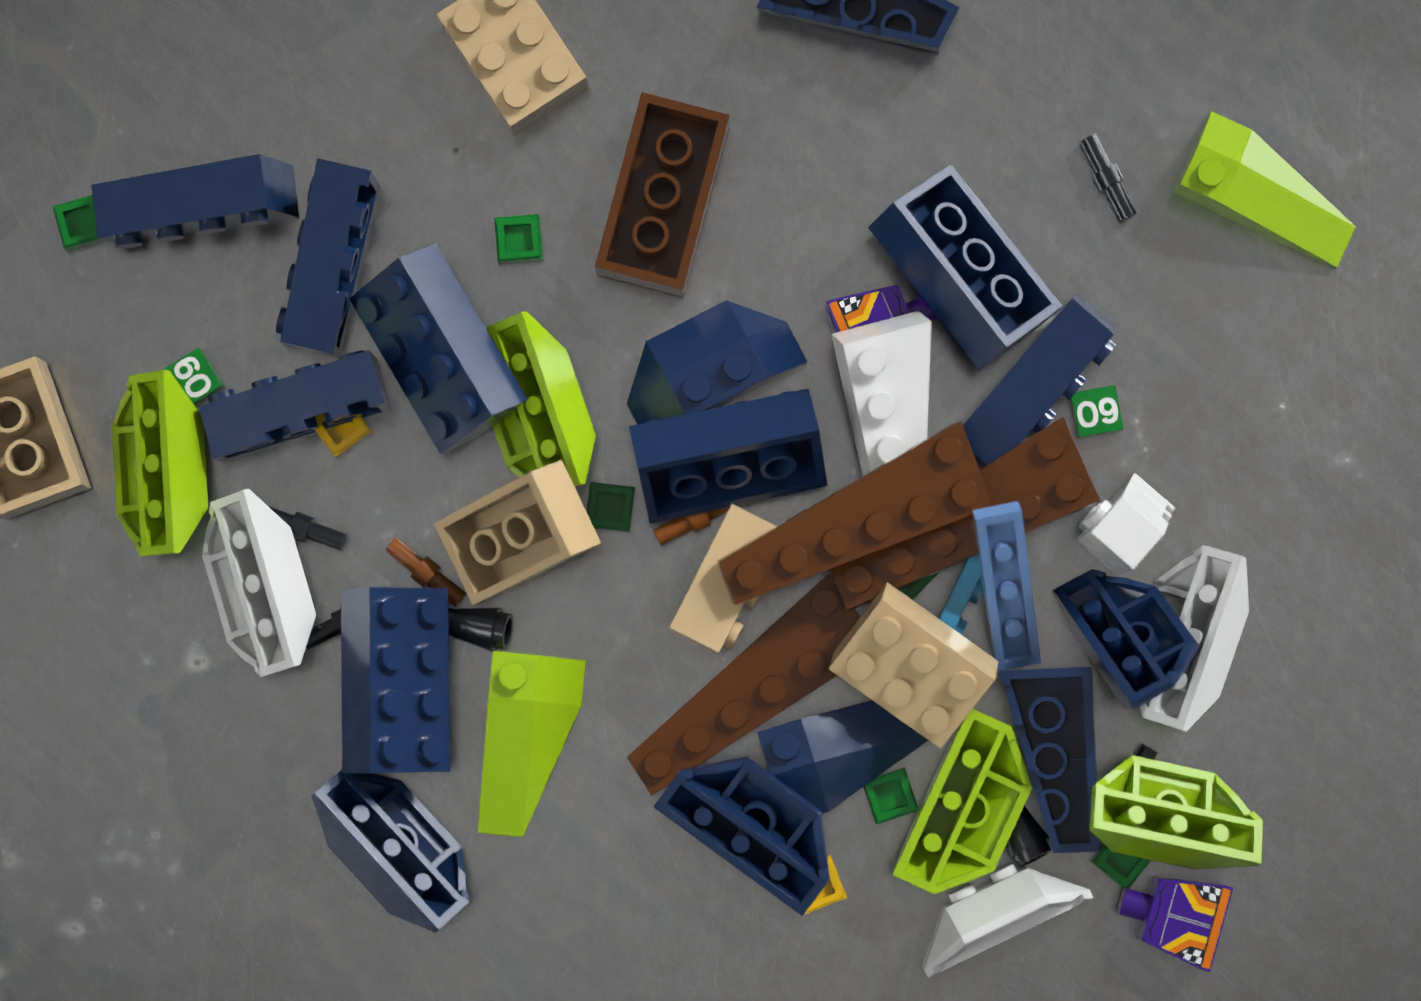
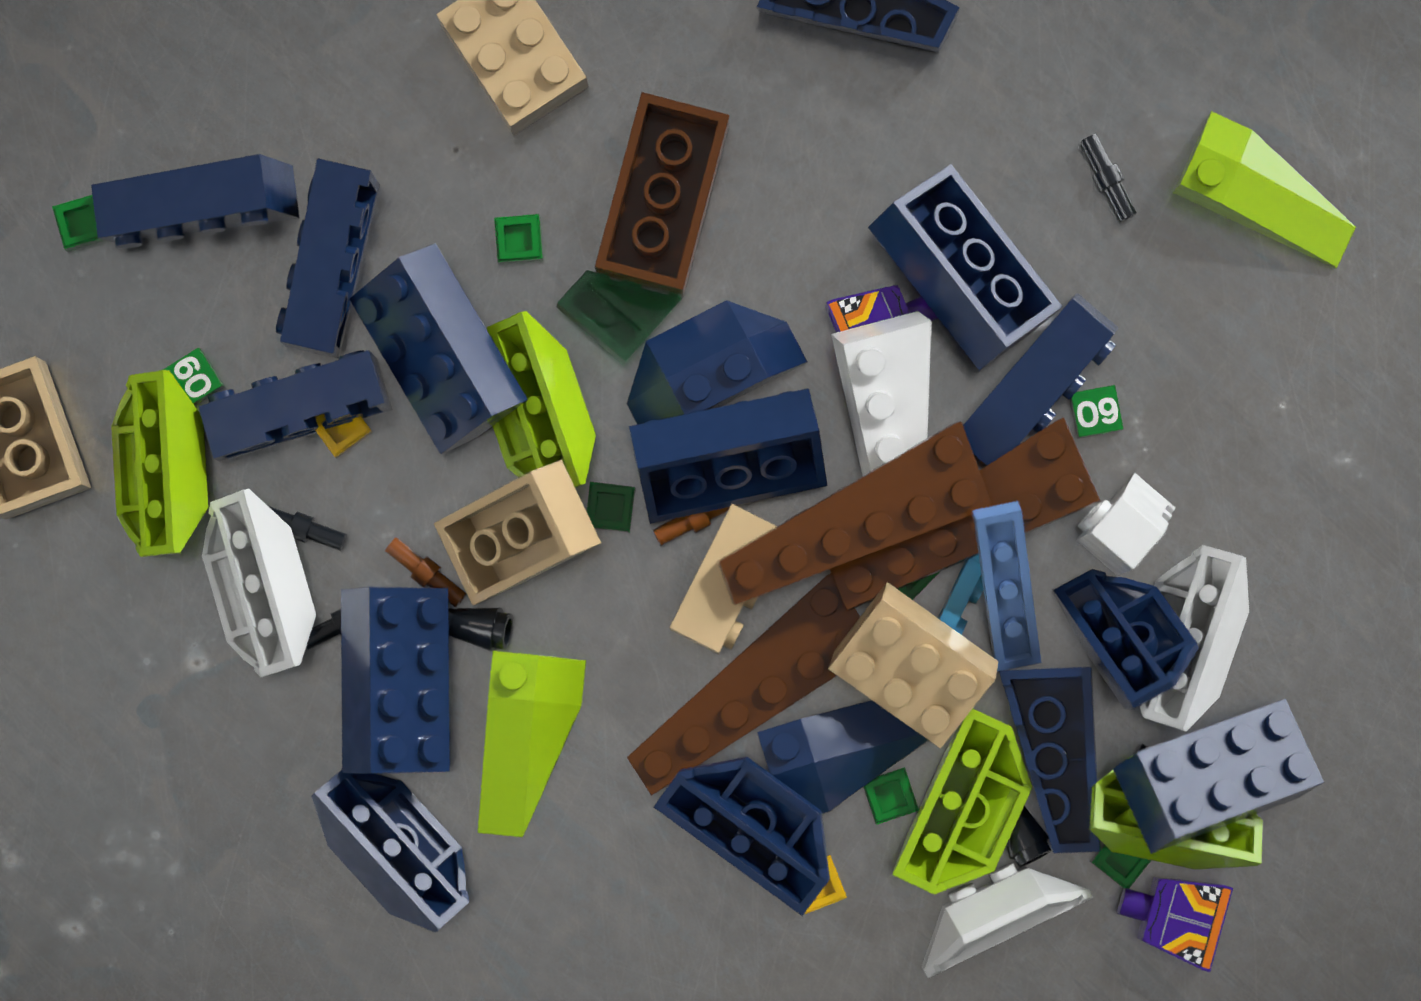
none -> clear green wing [556,270,682,365]
none -> brick [1113,699,1325,854]

